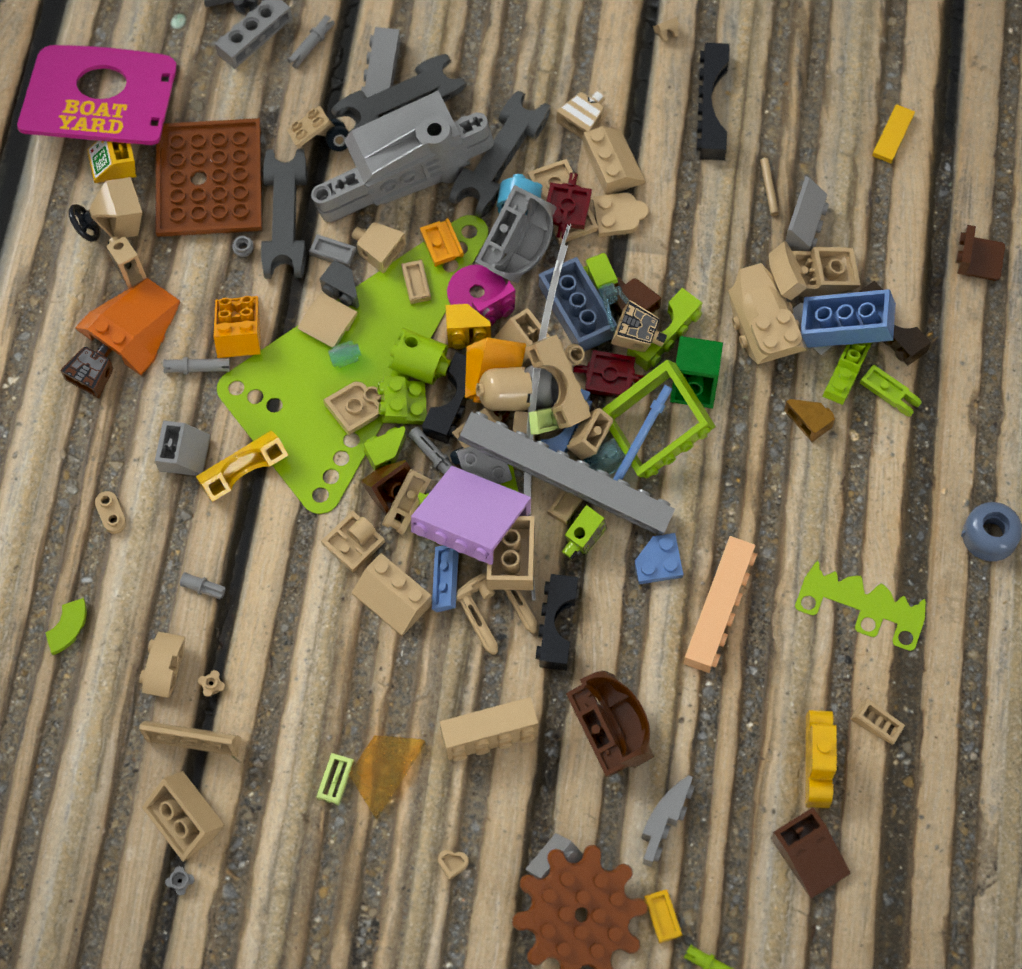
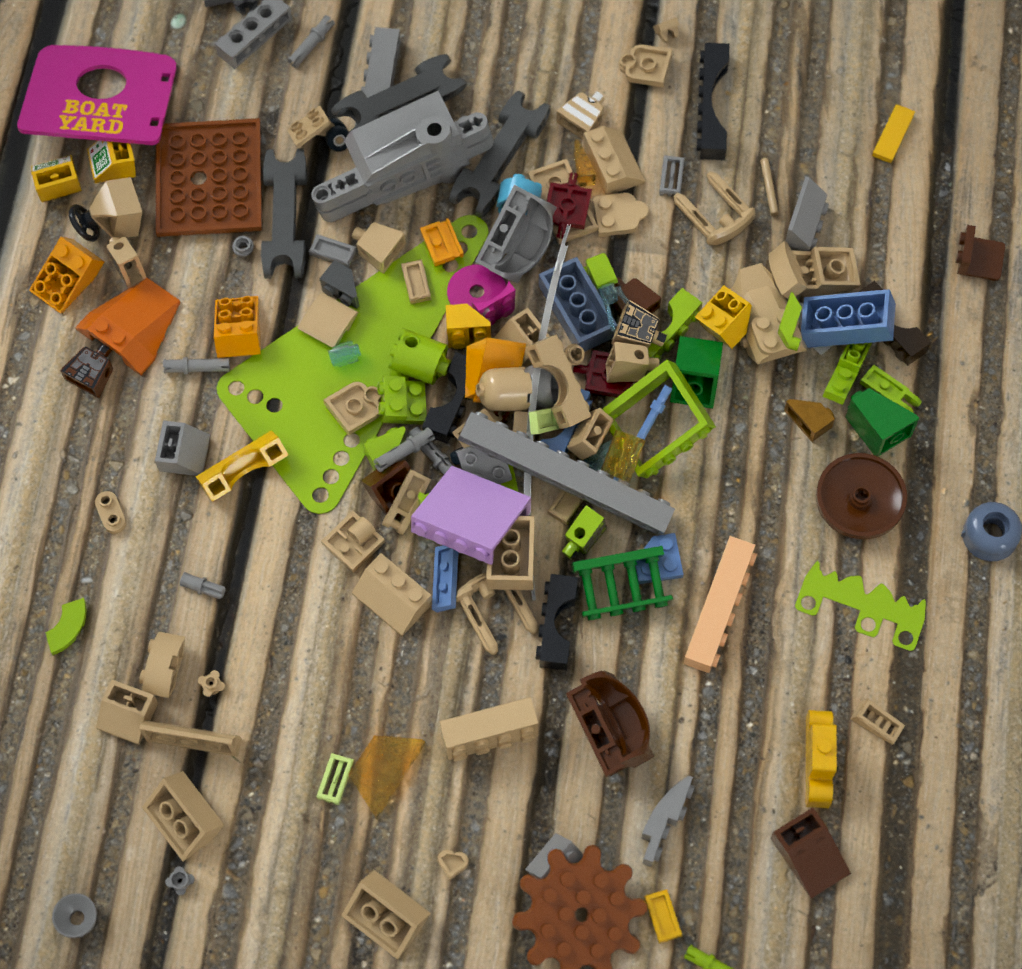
none -> light orange slope [29,236,105,314]
none -> yellow slope [31,155,82,203]
none -> light grey piece [52,893,97,938]
none -> tan slope [96,679,158,745]
none -> tan slope [341,870,431,960]
none -> light grey pin [373,428,435,472]
none -> green fence [572,546,673,621]
none -> clear yellow slope [574,140,596,187]
none -> clear yellow bracket [601,430,646,482]
none -> tan torso [605,342,659,383]
none -> tan plate [618,45,673,87]
none -> light grey tile [659,155,685,197]
none -> tan piece [673,171,755,245]
none -> yellow slope [695,285,752,349]
none -> lime piece [778,292,802,351]
none -> reddish brown dish [816,453,907,539]
none -> green slope [845,388,919,456]

